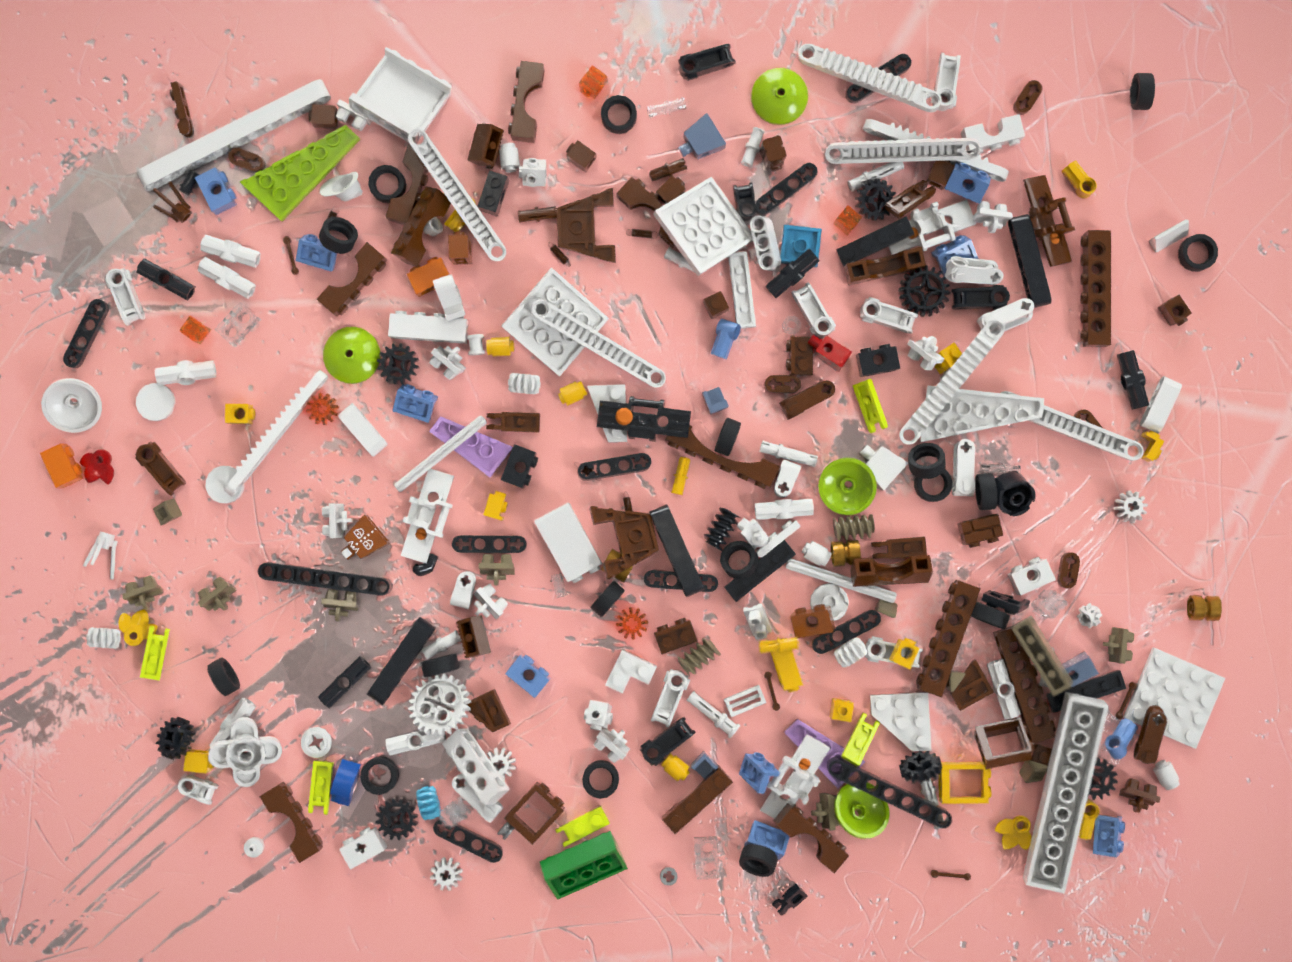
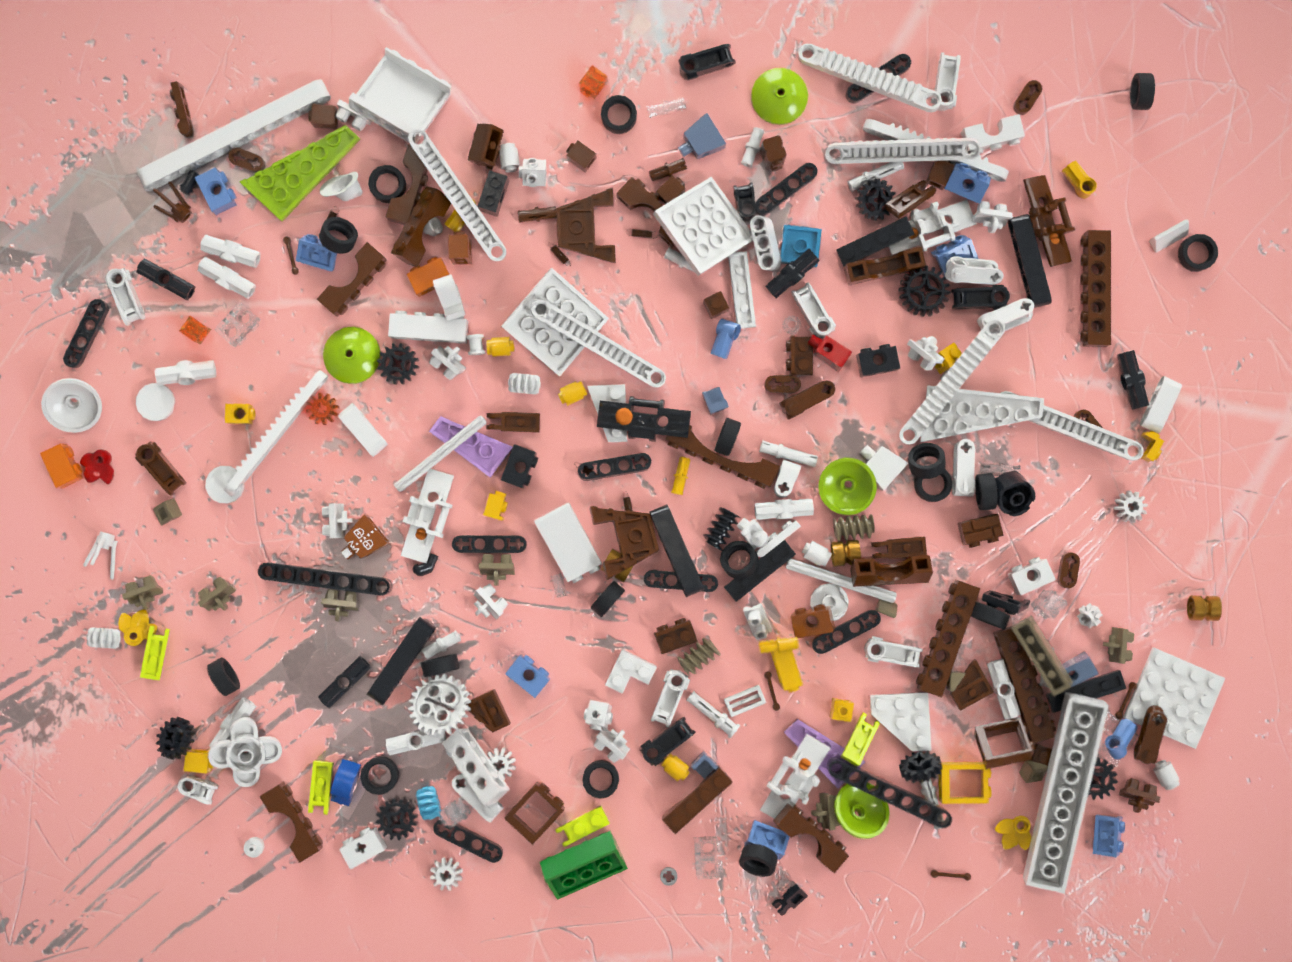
white gear [301,727,332,758] -> none
medium blue bracket [392,384,438,423] -> none
white piece [450,571,476,609] -> none
reddish brown brick [456,615,491,659] -> none
light grey bush [497,822,515,840] -> none
reddish brown arch [508,61,545,143] -> none
clear orange gear [616,607,648,640] -> none
medium blue bracket [739,752,780,794] -> none
clear orange brick [833,205,862,236] -> none
white gear [834,638,868,667] -> none
neon yellow hinge [852,379,888,433] -> none
white piece [860,297,918,334] -> none
yellow brick [889,637,920,669] -> none
yellow piece [1078,798,1099,840] -> none
reddish brown brick [1158,294,1192,326] -> none

